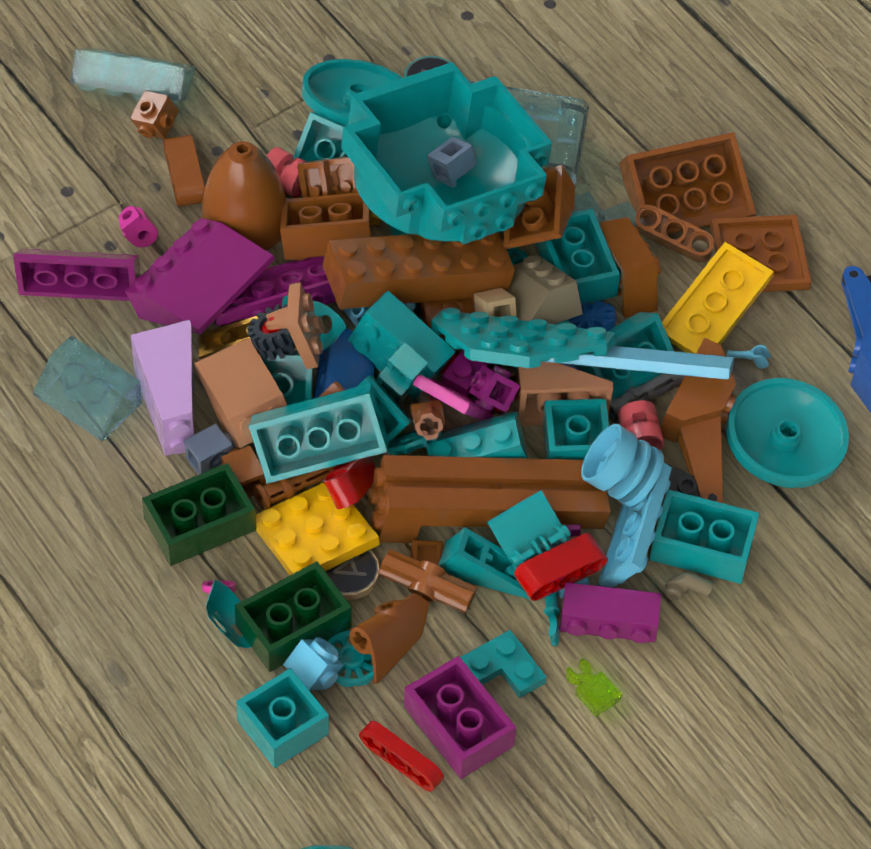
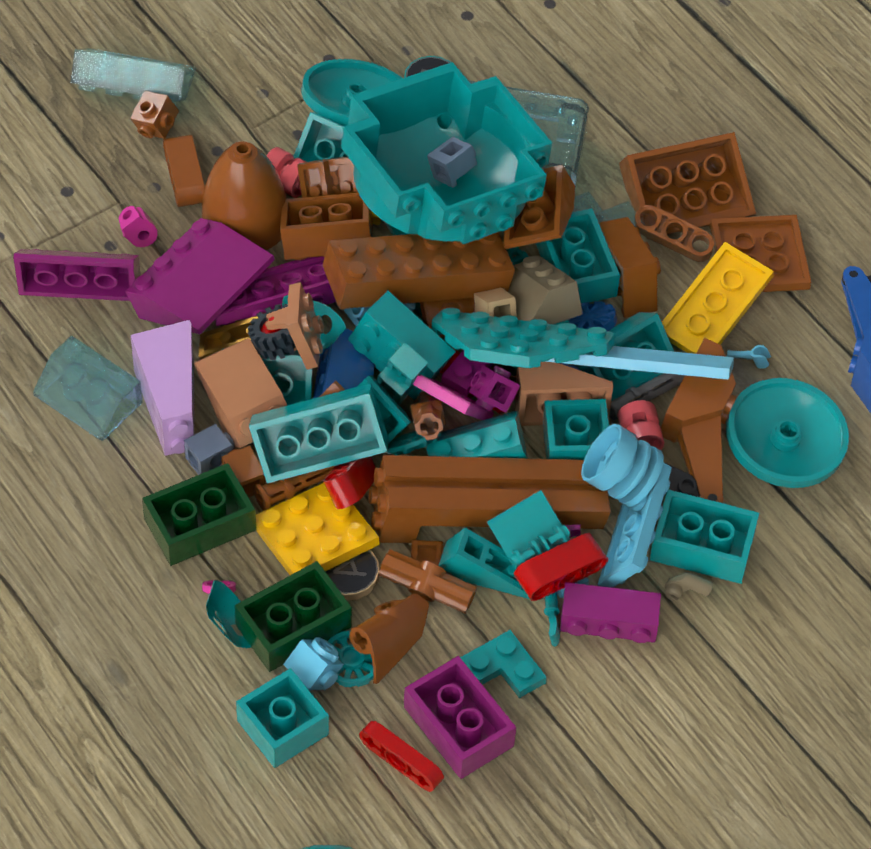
clear neon green plate [566,658,622,717] -> none

